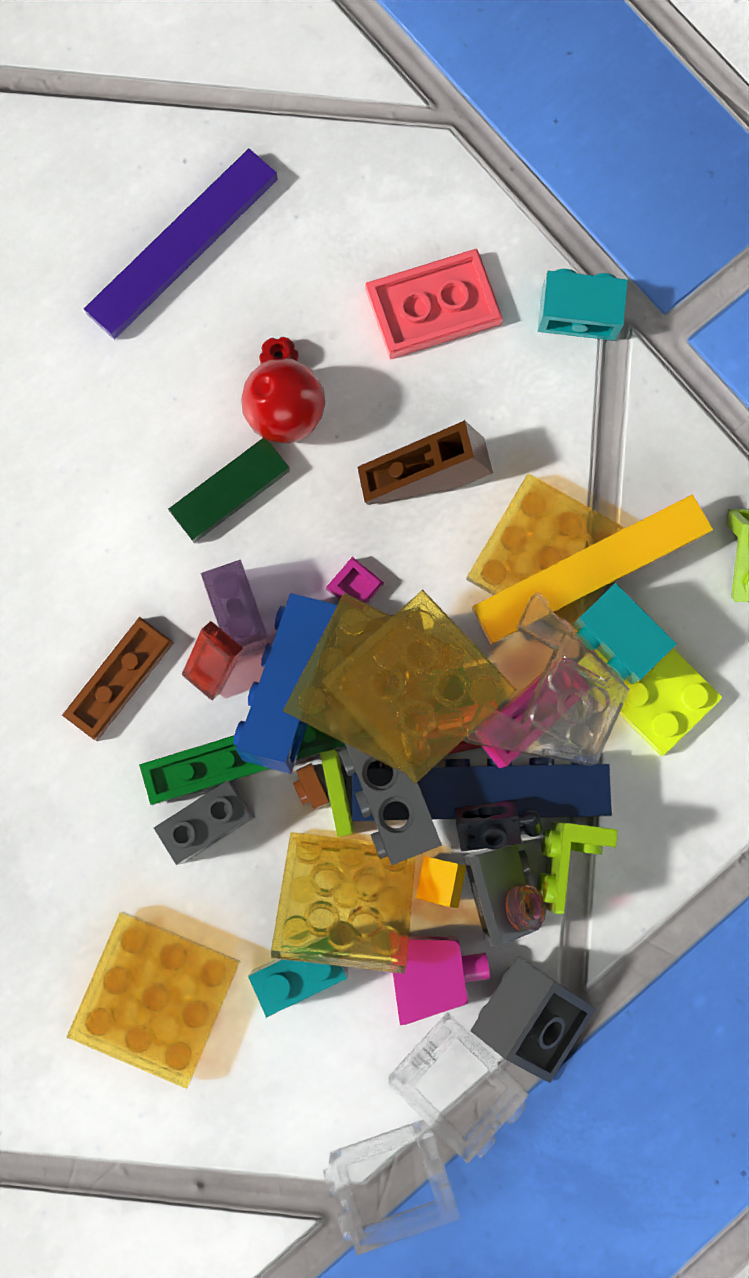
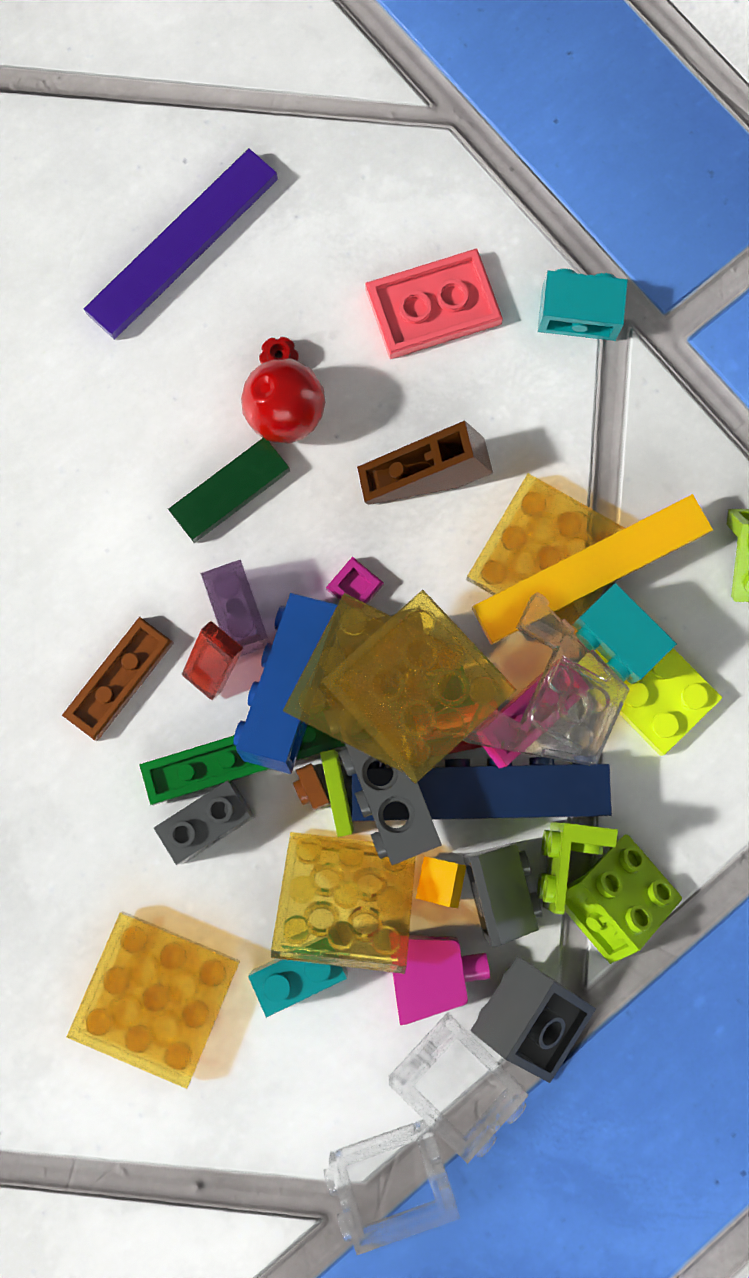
black piece [455,800,542,852] -> none
tile [505,884,546,932] -> none
none -> lime bracket [565,834,682,964]

